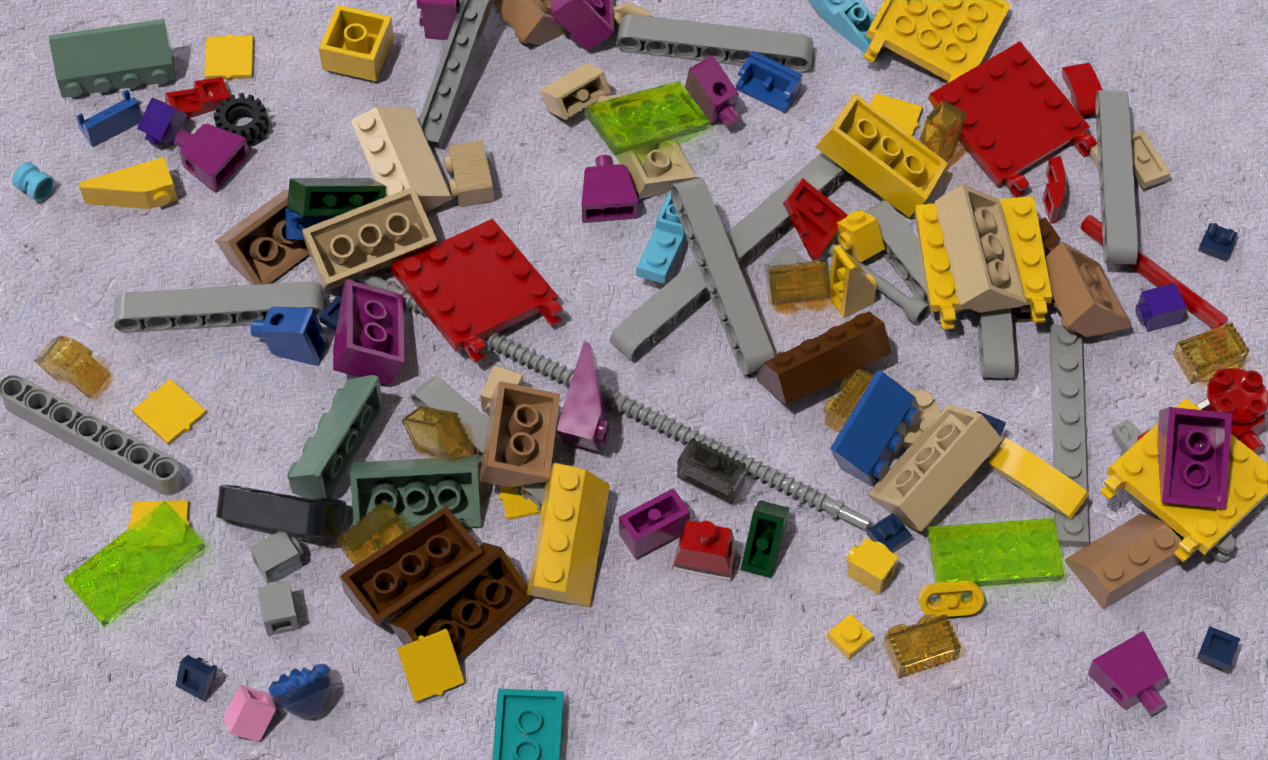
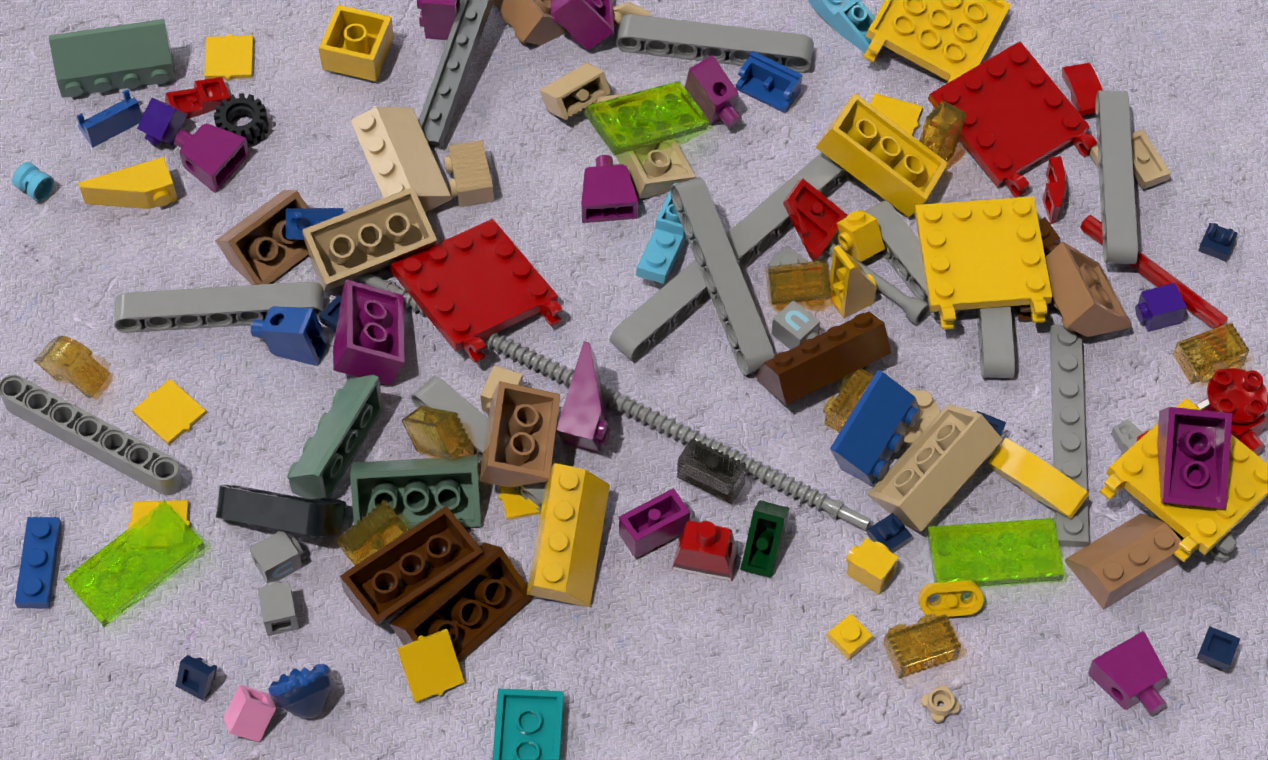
dark green brick [287,178,386,216] -> none
tan slope [935,184,1027,312] -> none
none -> blue plate [15,517,61,609]
none -> light grey brick [771,300,820,349]
none -> tan plate [921,686,960,723]

